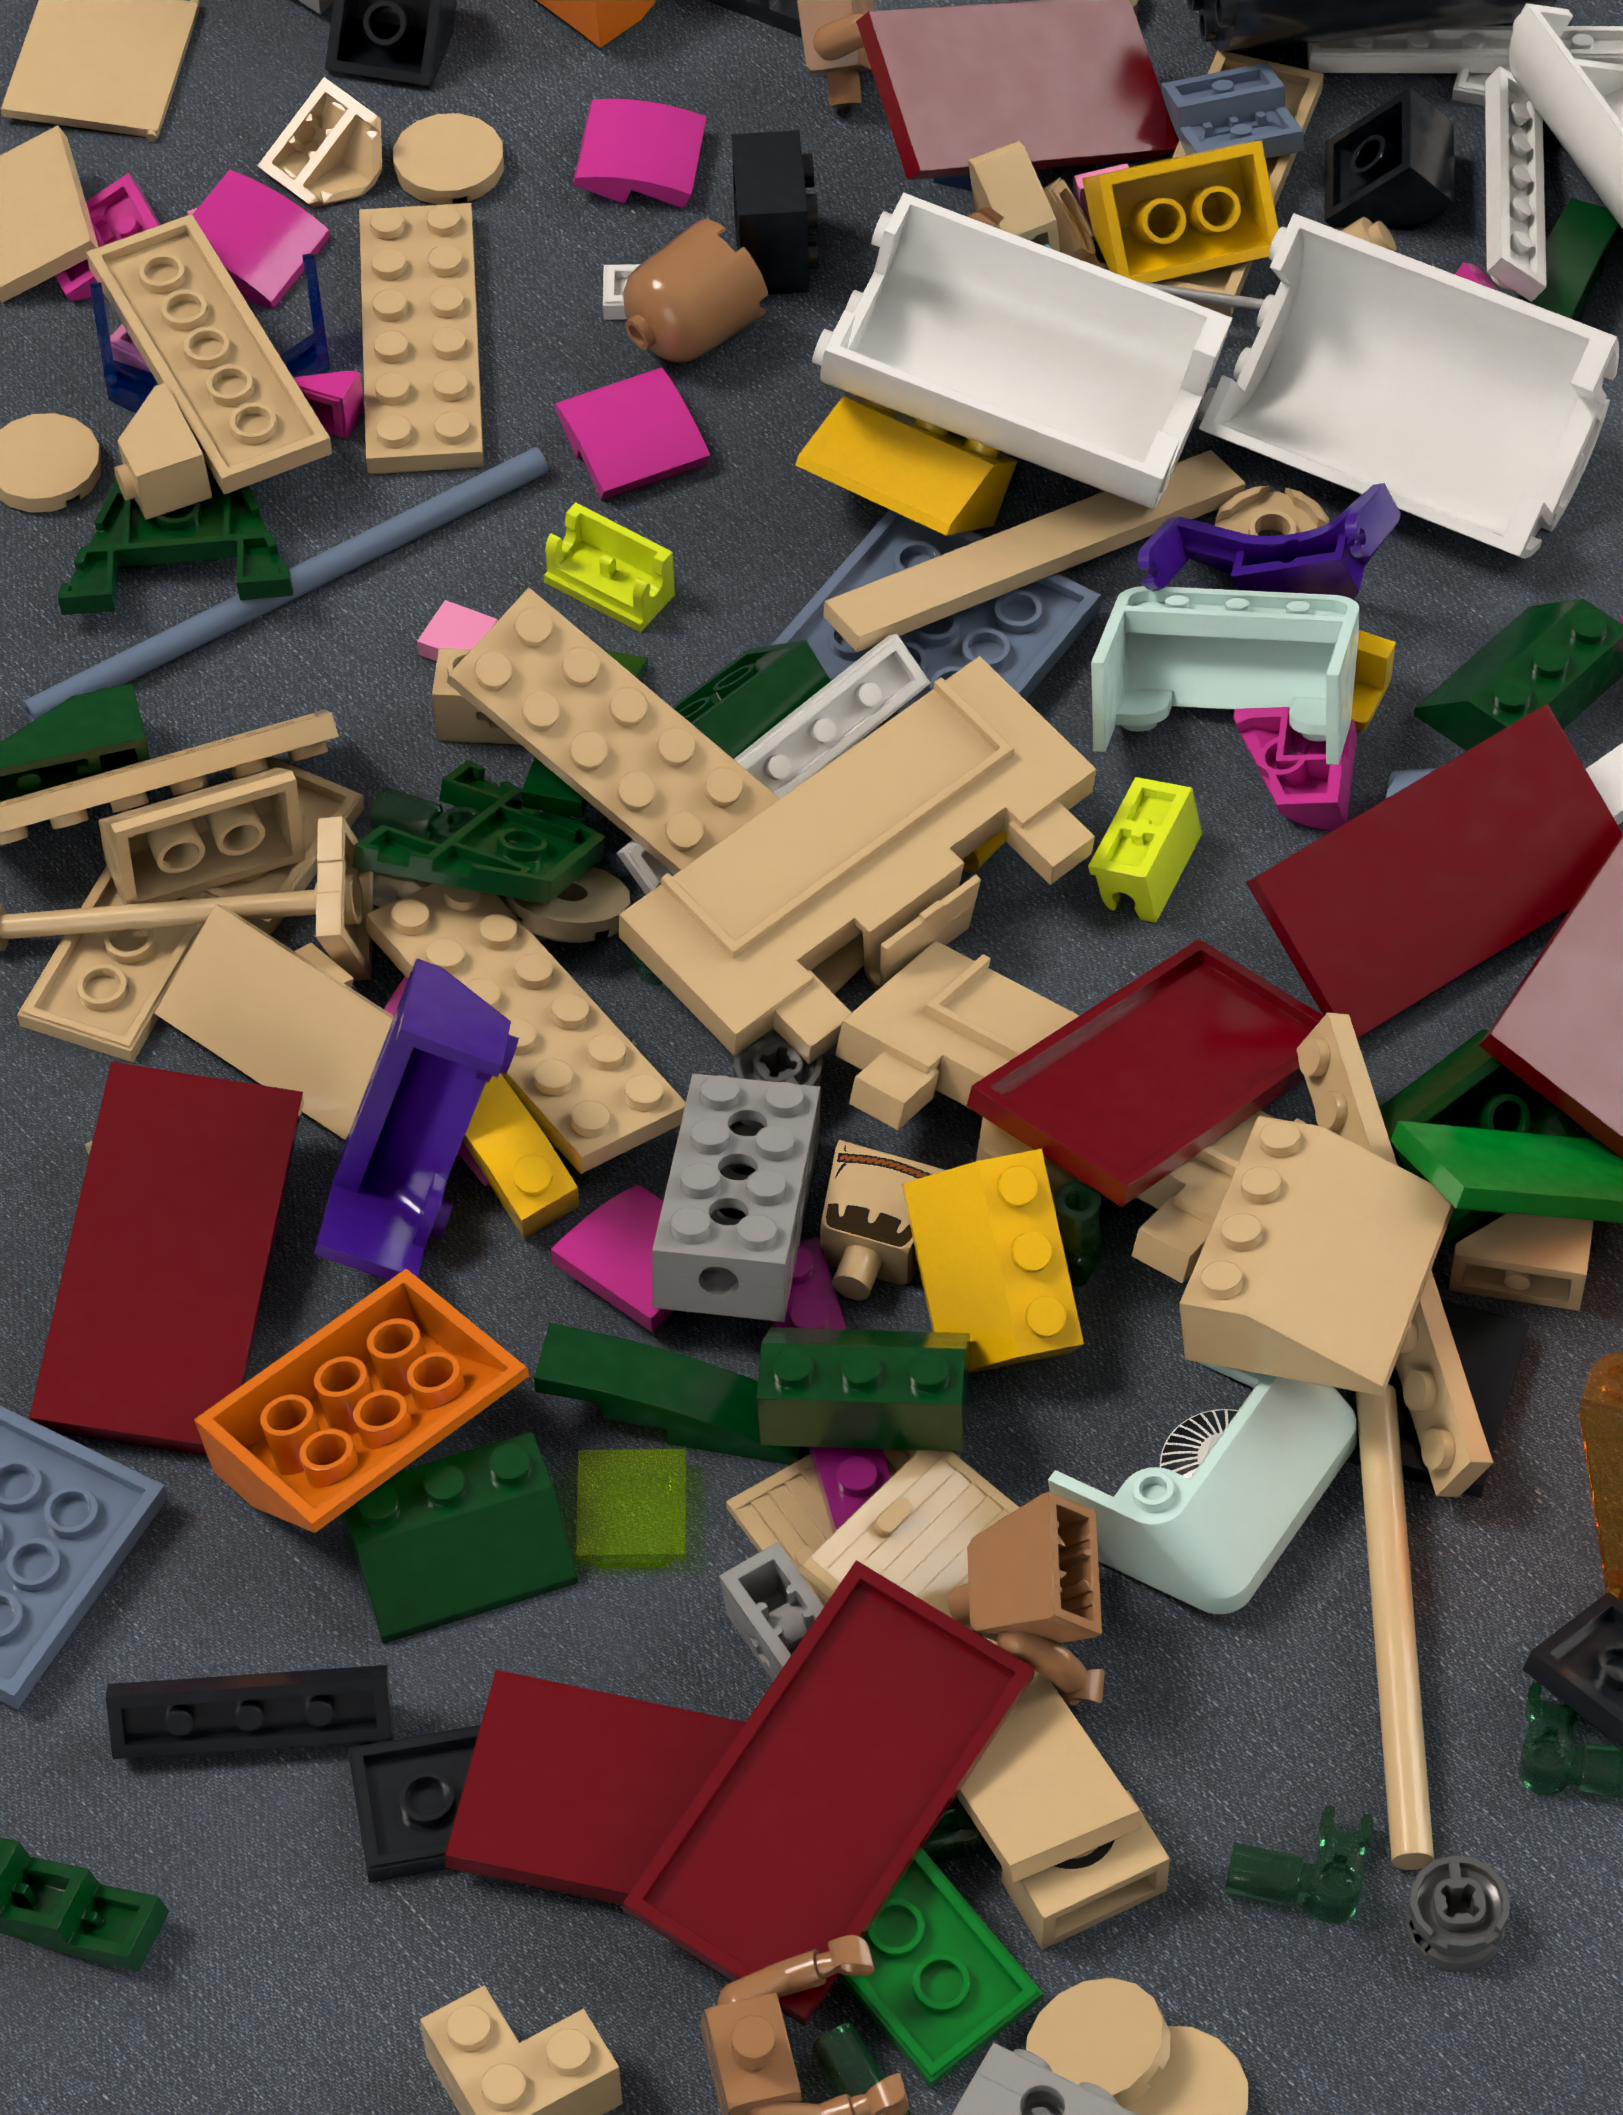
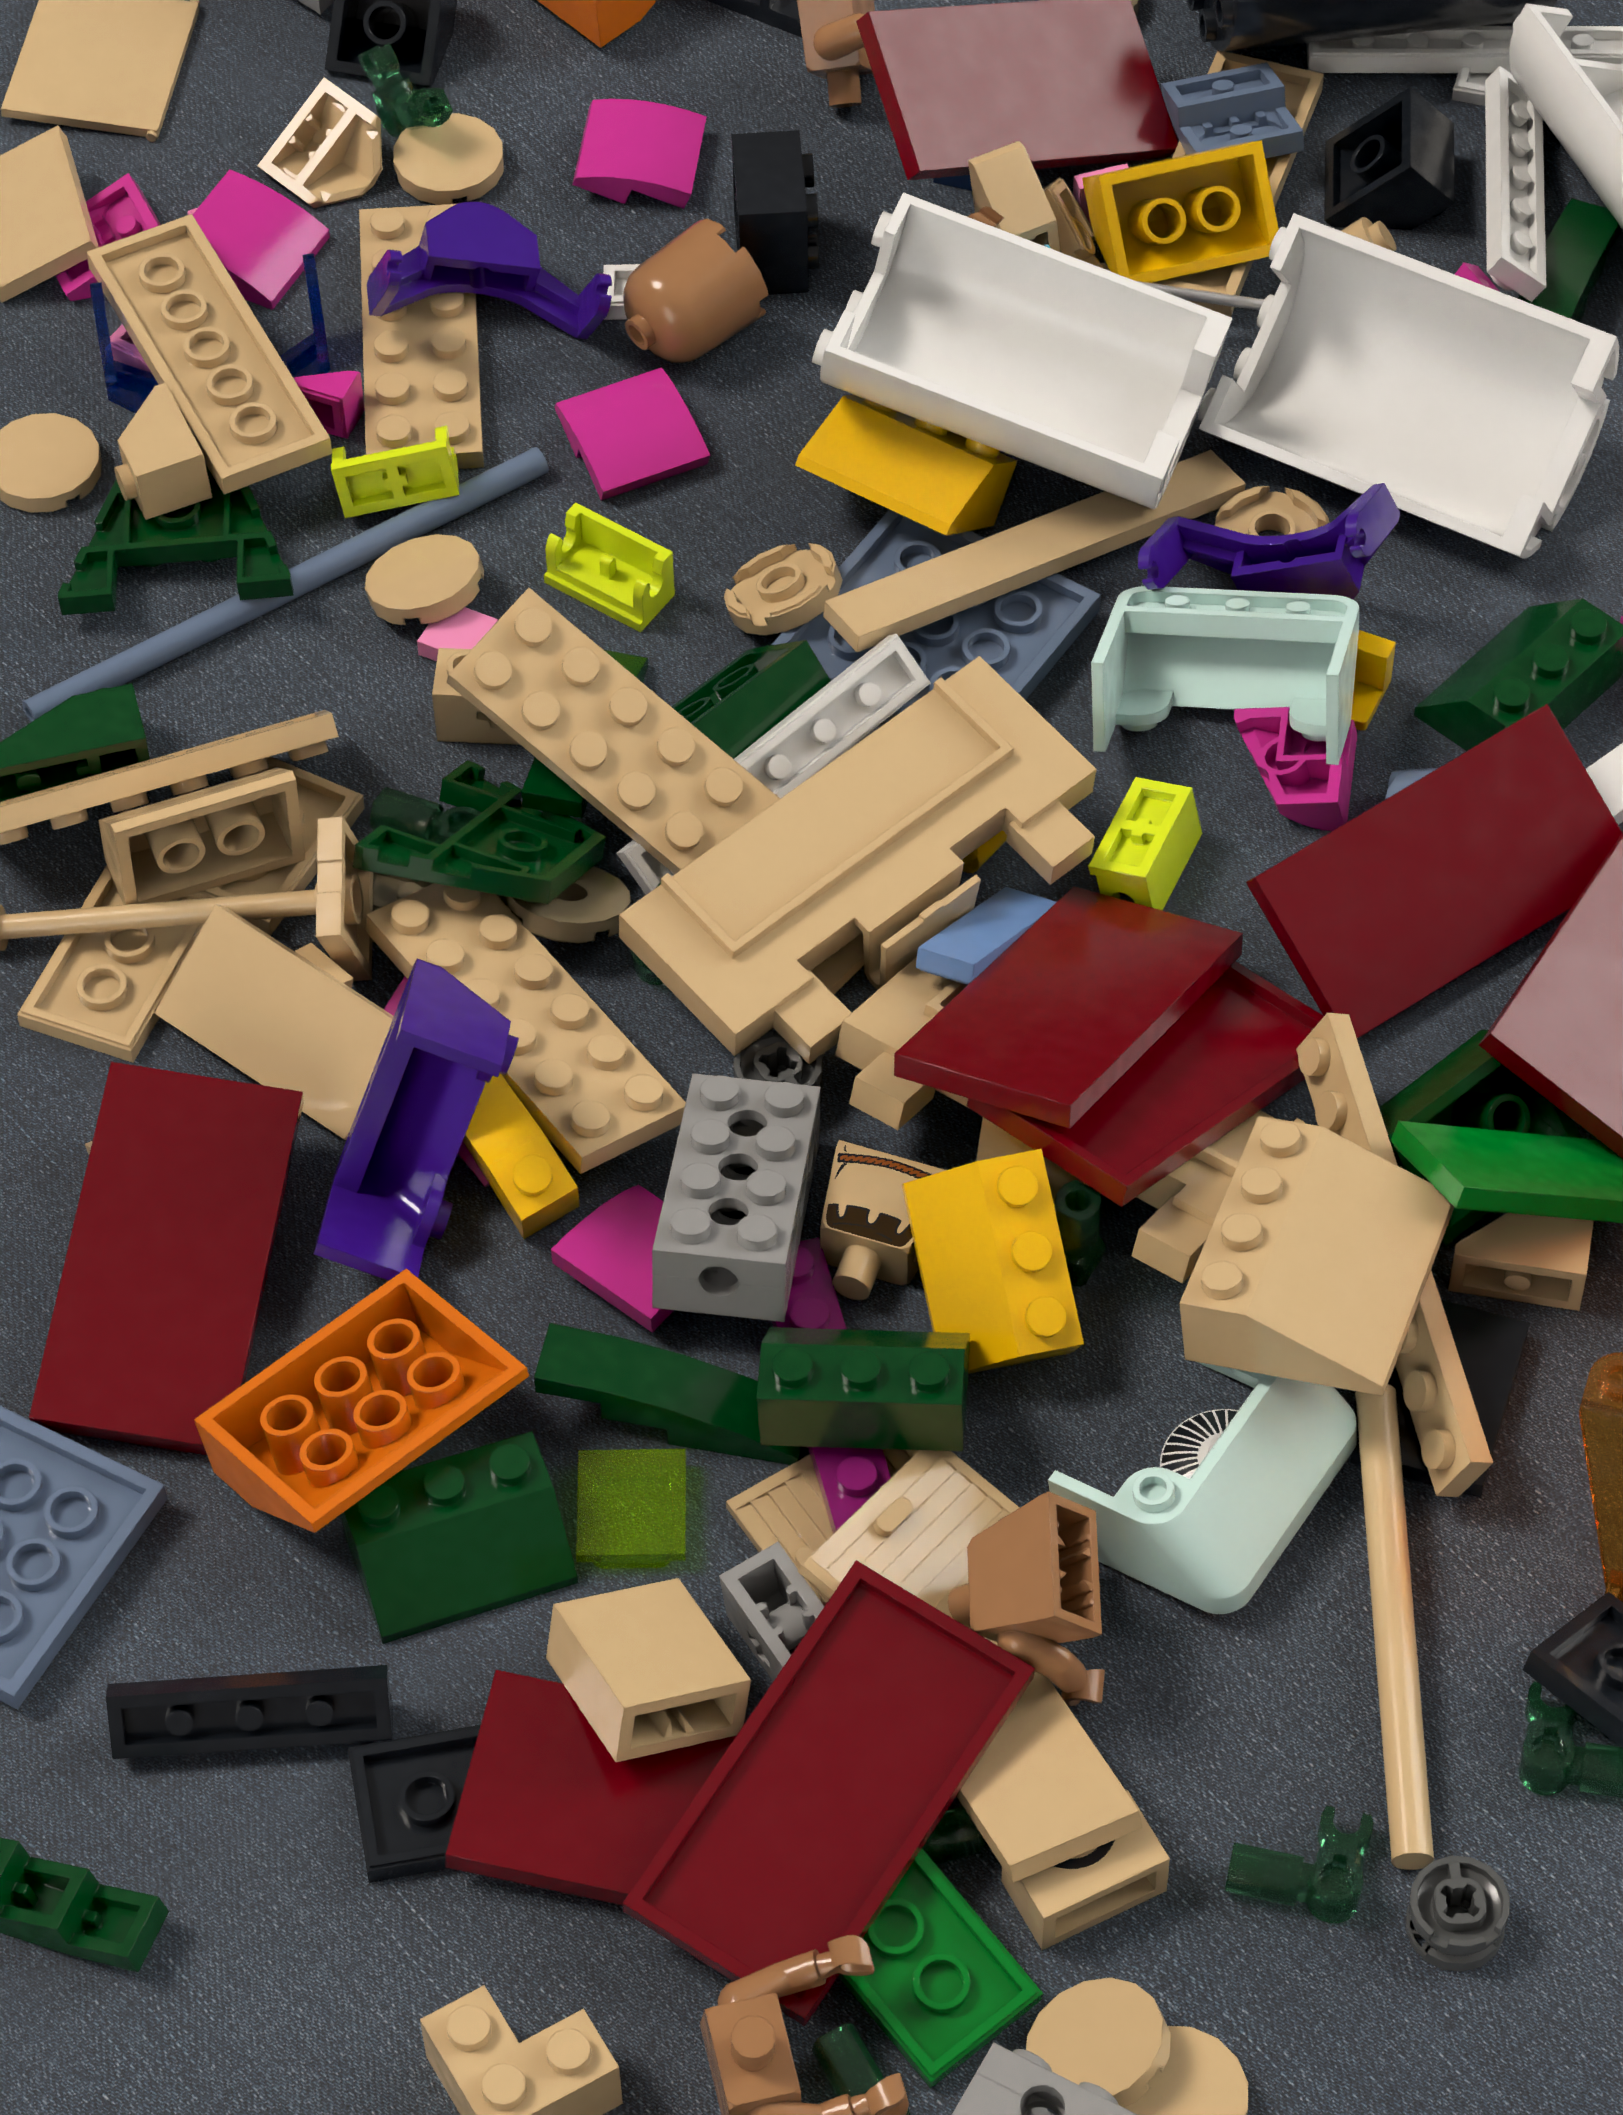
none -> neon yellow hinge [331,425,460,518]
none -> clear green bar [358,44,453,137]
none -> tan tile [365,534,484,625]
none -> dark purple piece [367,202,612,339]
none -> tan brick [546,1578,751,1762]
none -> tan tile [724,543,843,635]
none -> dark red tile [894,886,1243,1129]
none -> medium blue tile [916,887,1056,985]

